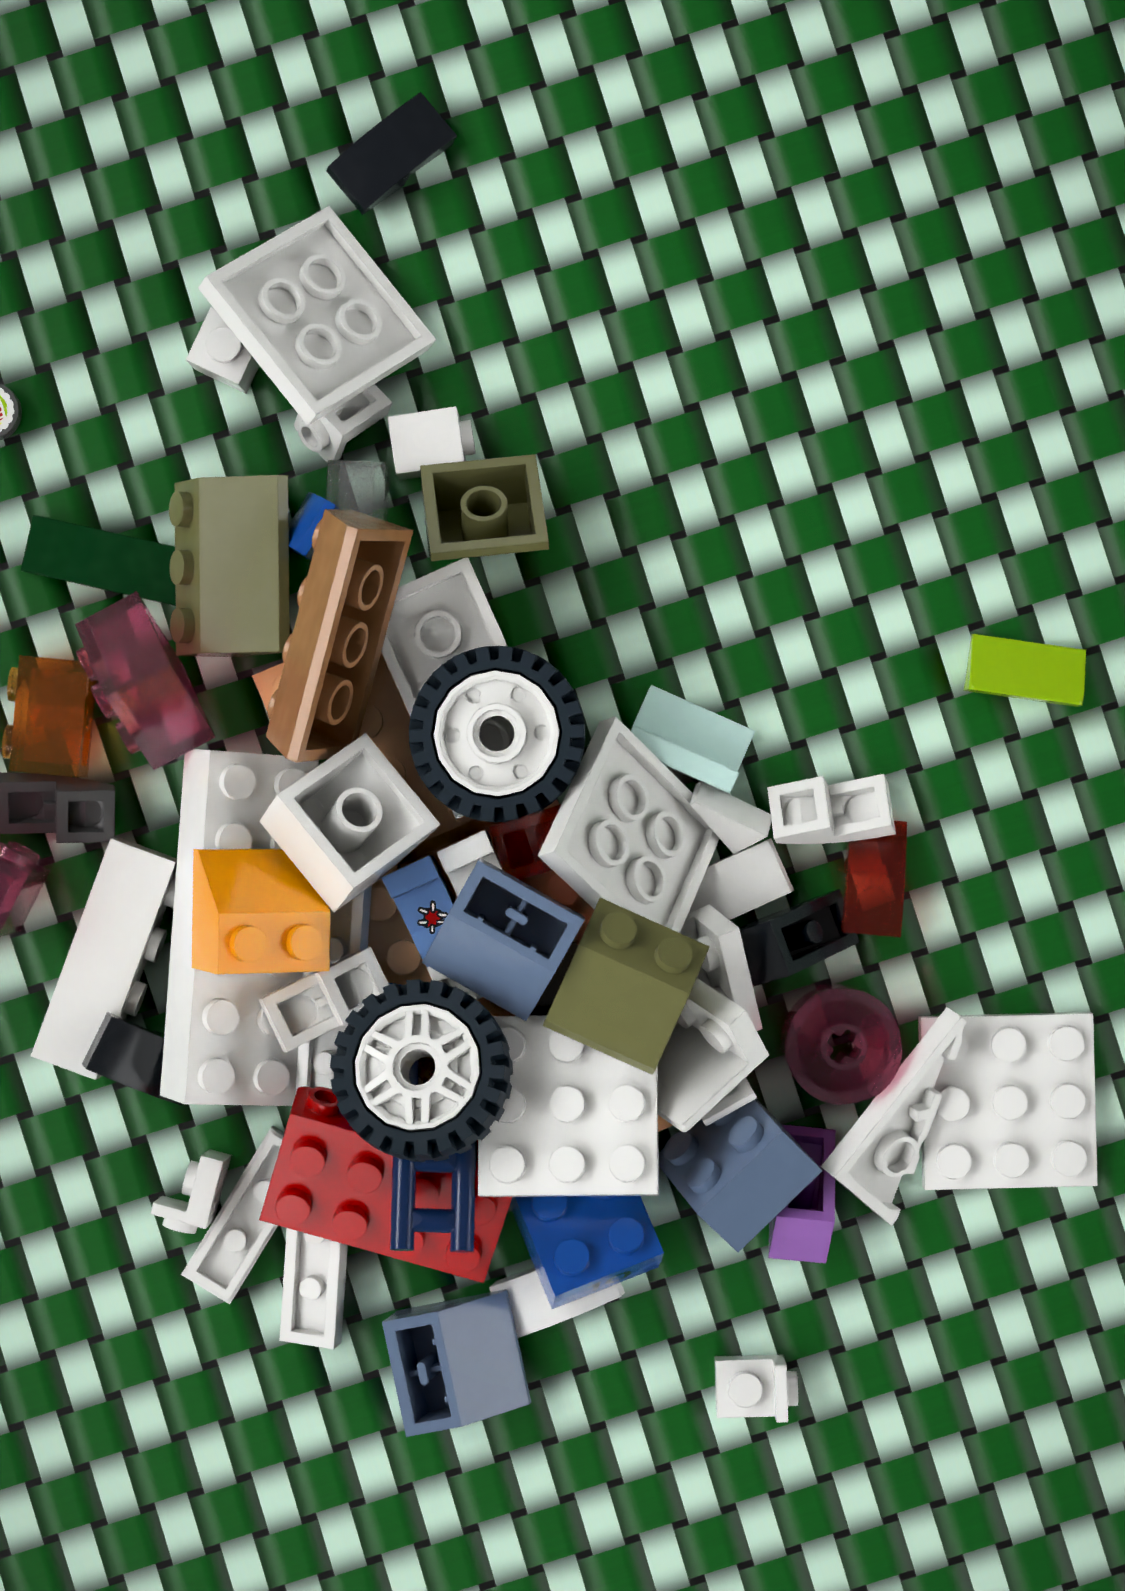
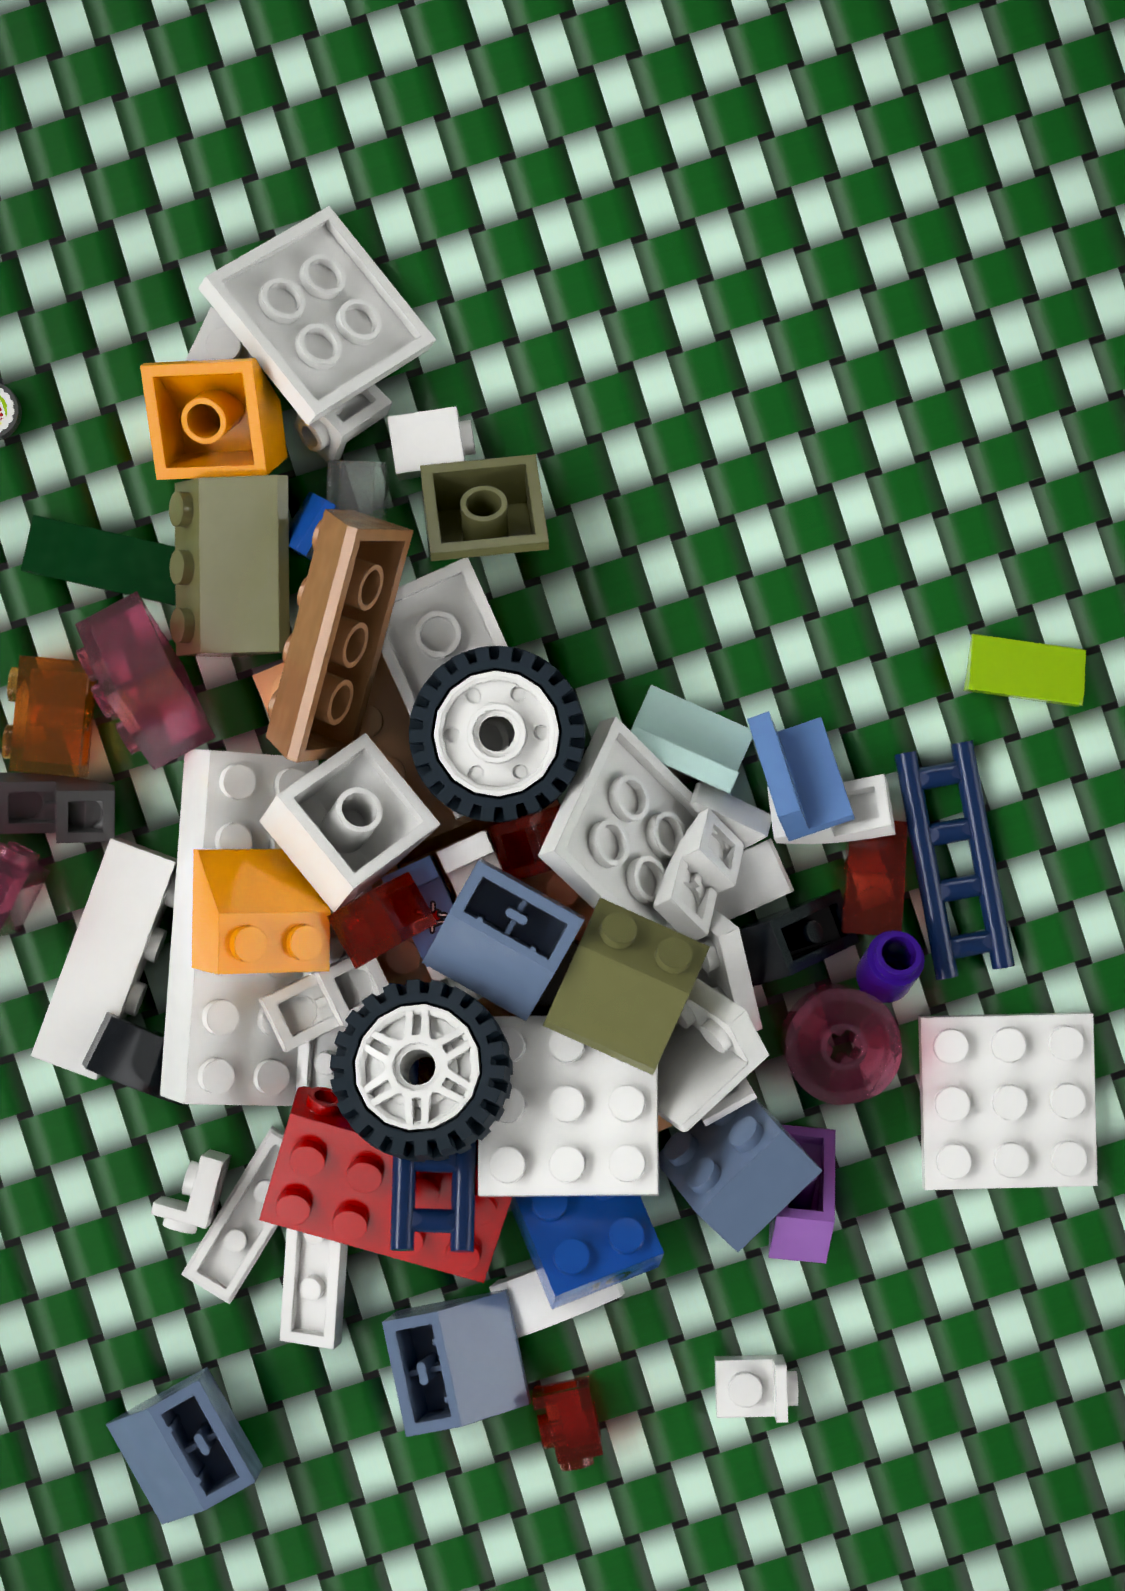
black slope [326,92,457,215] -> none
white wing [821,1007,967,1226] -> none
none -> sand blue slope [106,1367,263,1525]
none -> light orange slope [140,358,288,480]
none -> clear red brick [327,871,437,969]
none -> clear red brick [532,1375,603,1471]
none -> white slope [653,808,744,940]
none -> medium blue panel [747,711,855,841]
none -> dark purple brick [856,930,925,1003]
none -> dark blue bar [894,740,1015,980]

